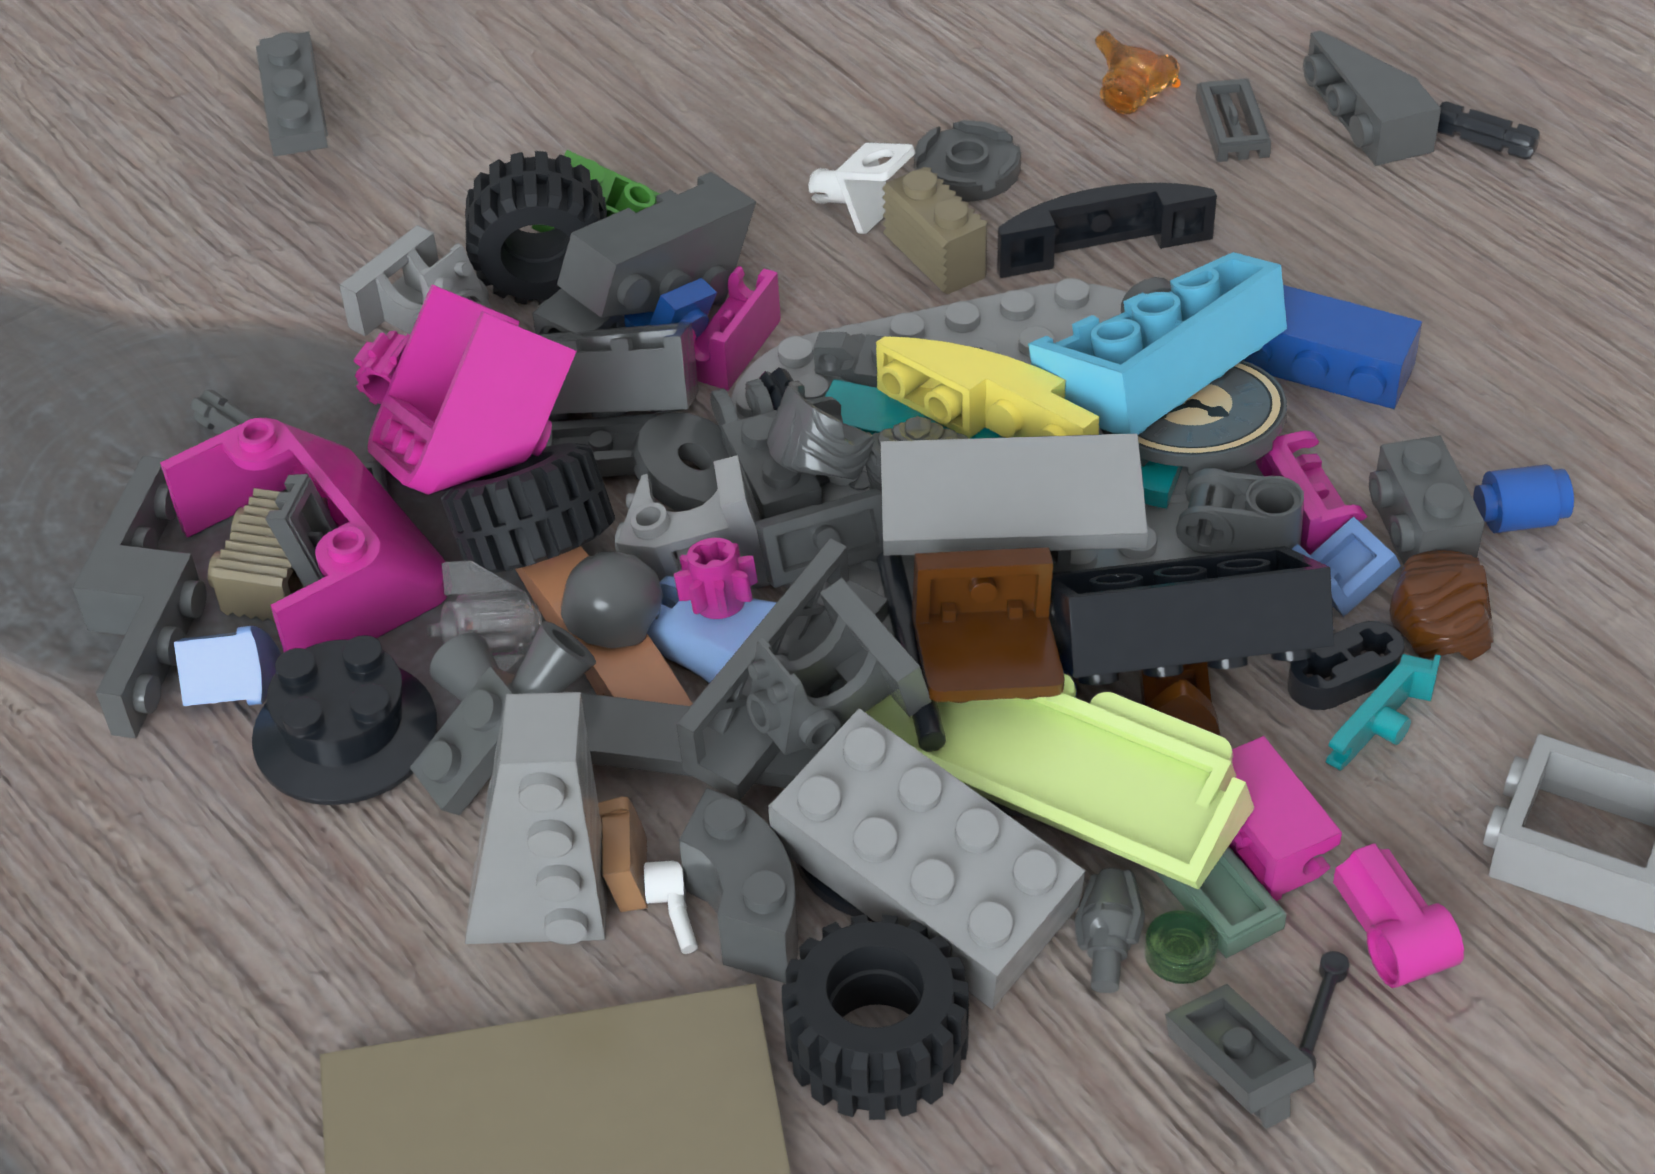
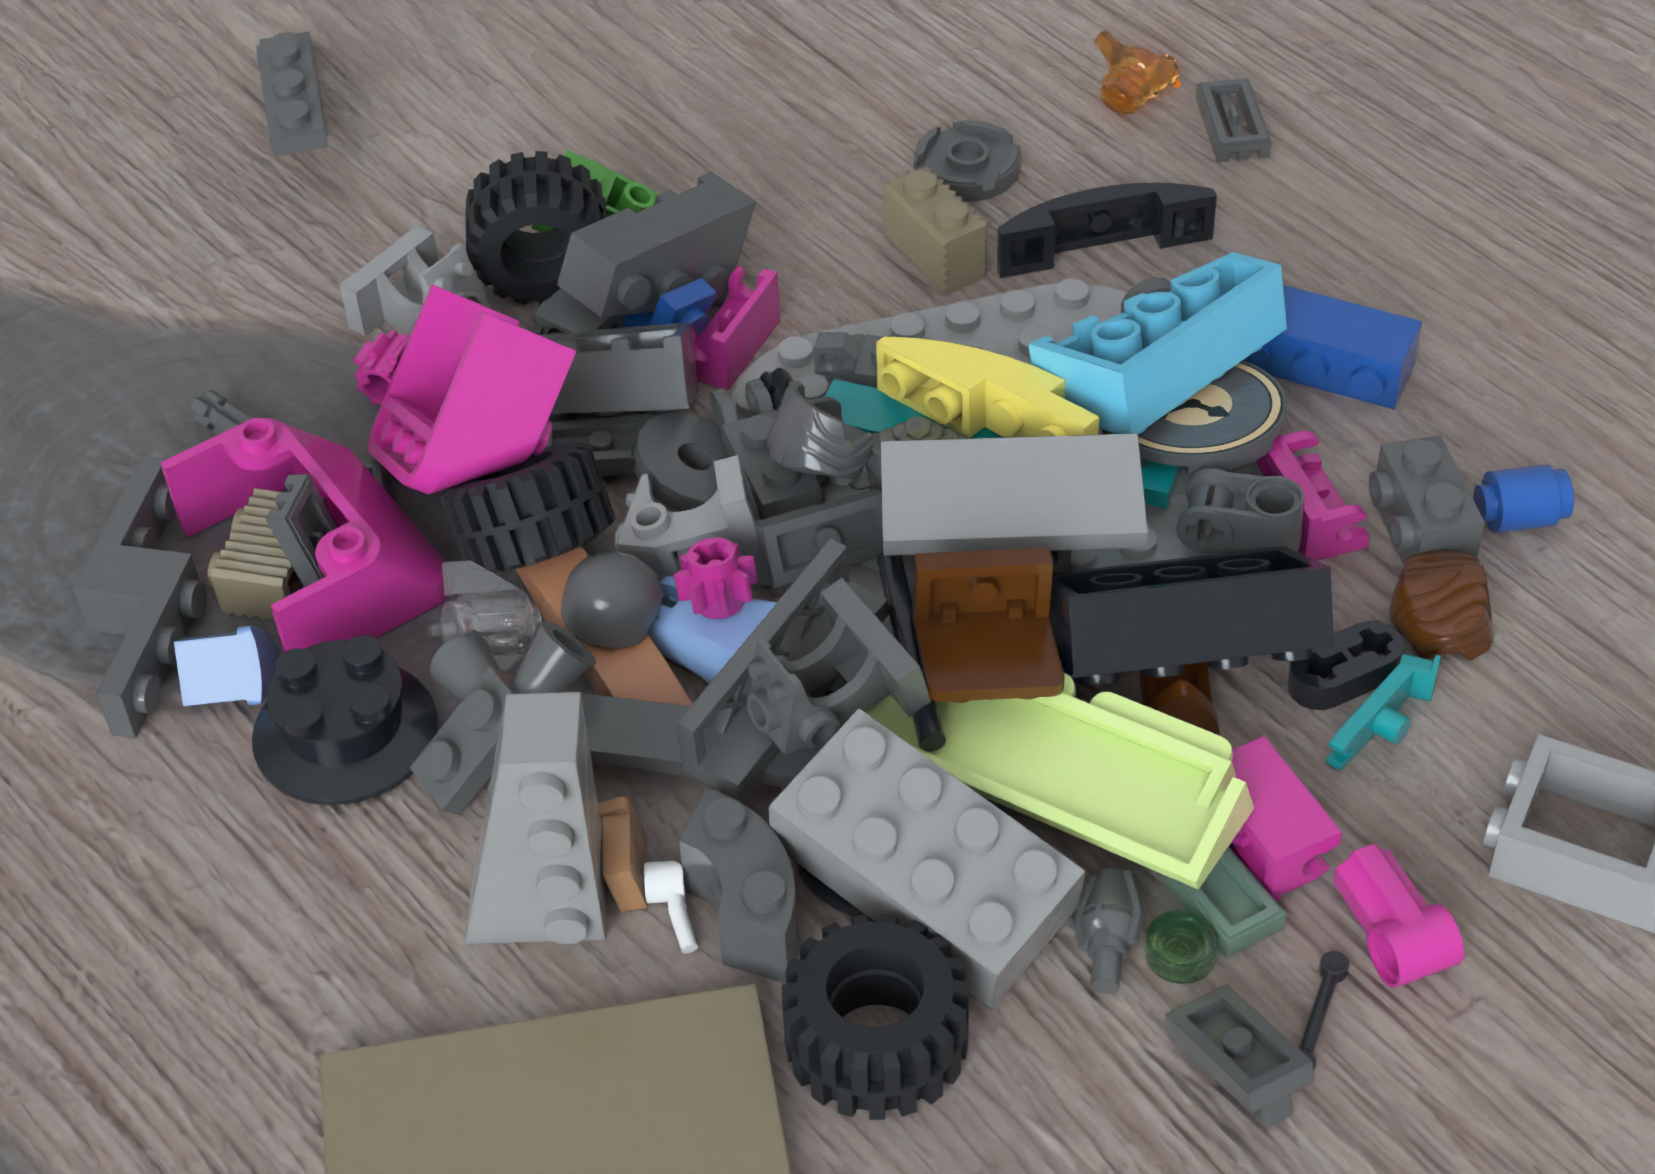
white bracket [809,143,915,234] -> none
medium blue bracket [1292,516,1401,617] -> none
dark grey slope [1303,31,1441,166] -> none
black axle [1437,101,1540,160] -> none

